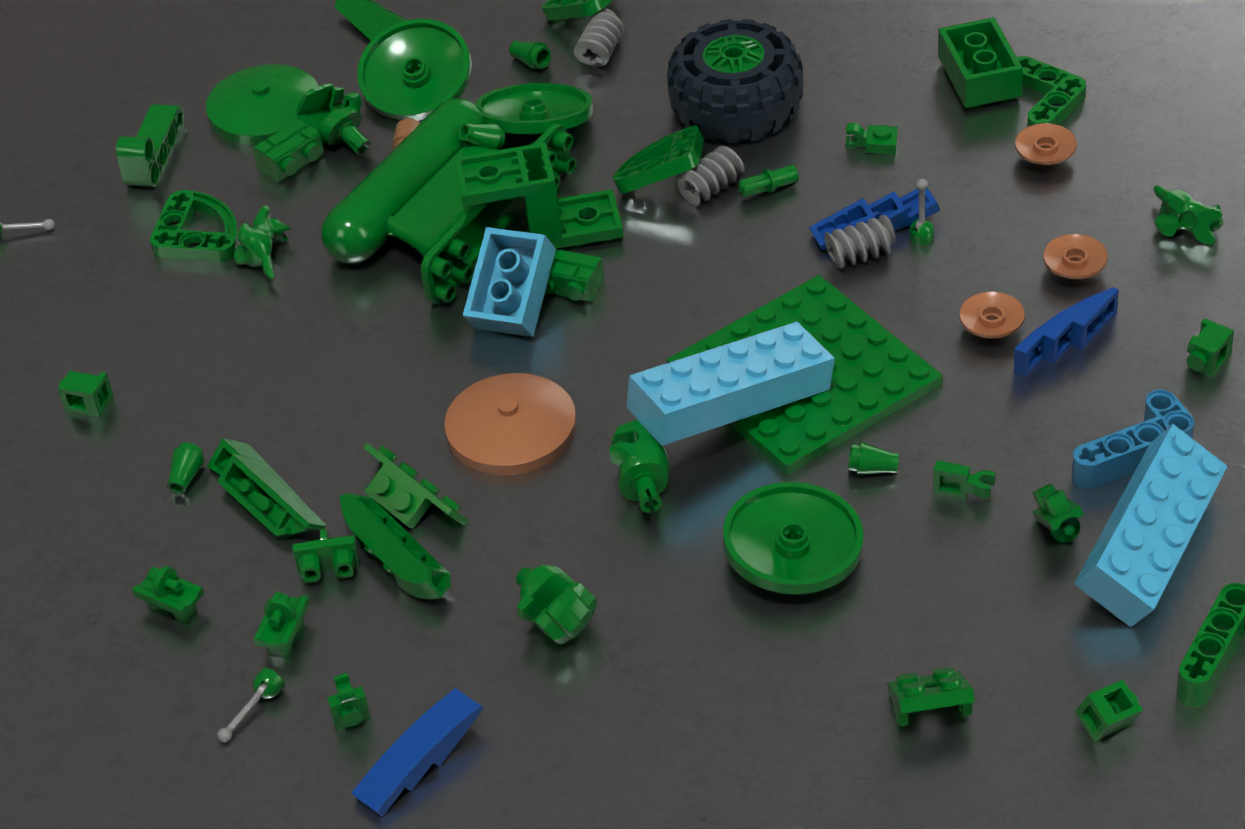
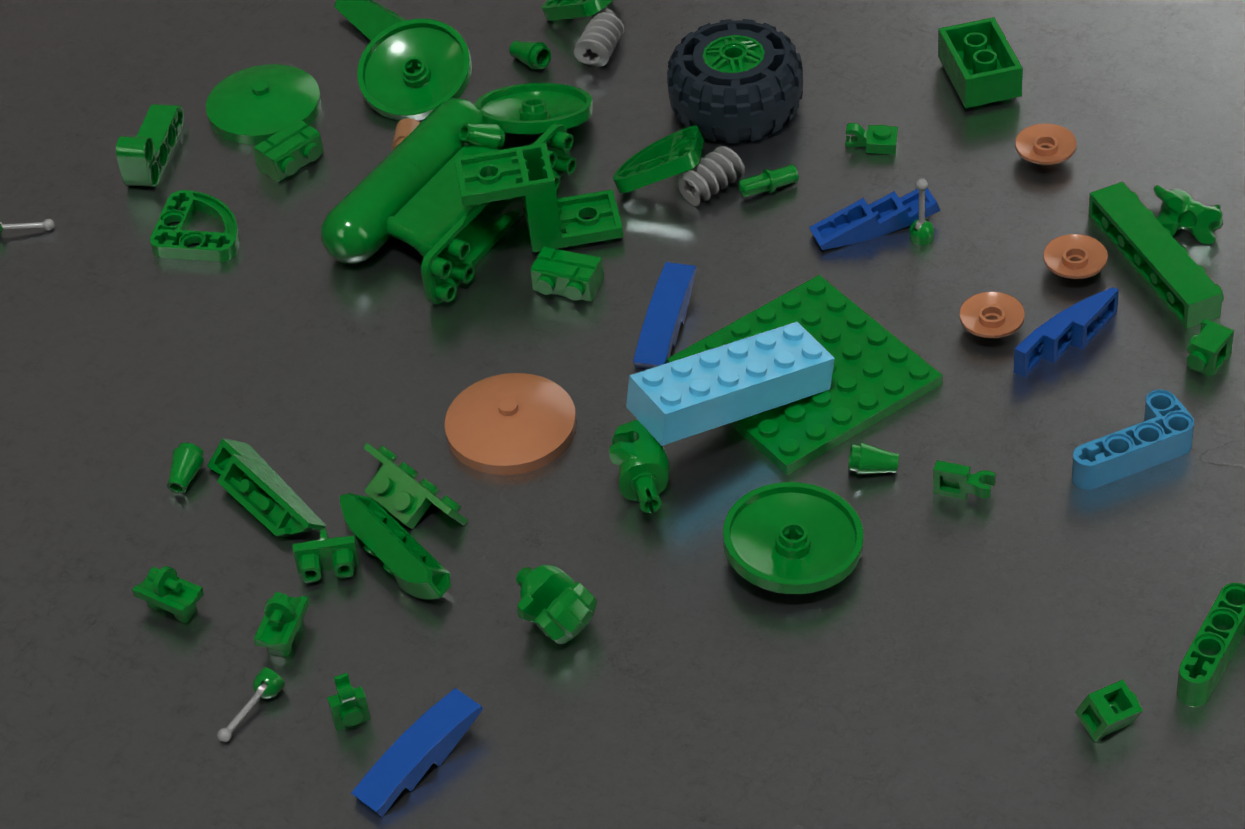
green brick [58,371,113,417] -> none
green animal [234,205,290,279] -> none
green piece [297,83,371,155] -> none
medium azure brick [463,227,556,337] -> none
light grey piece [824,215,895,269] -> none
green piece [887,668,975,726] -> none
green beam [1017,56,1086,127] -> none
green hips [1032,483,1084,543] -> none
medium azure brick [1074,424,1228,627] -> none
none -> blue slope [633,262,697,369]
none -> green brick [1088,181,1224,329]

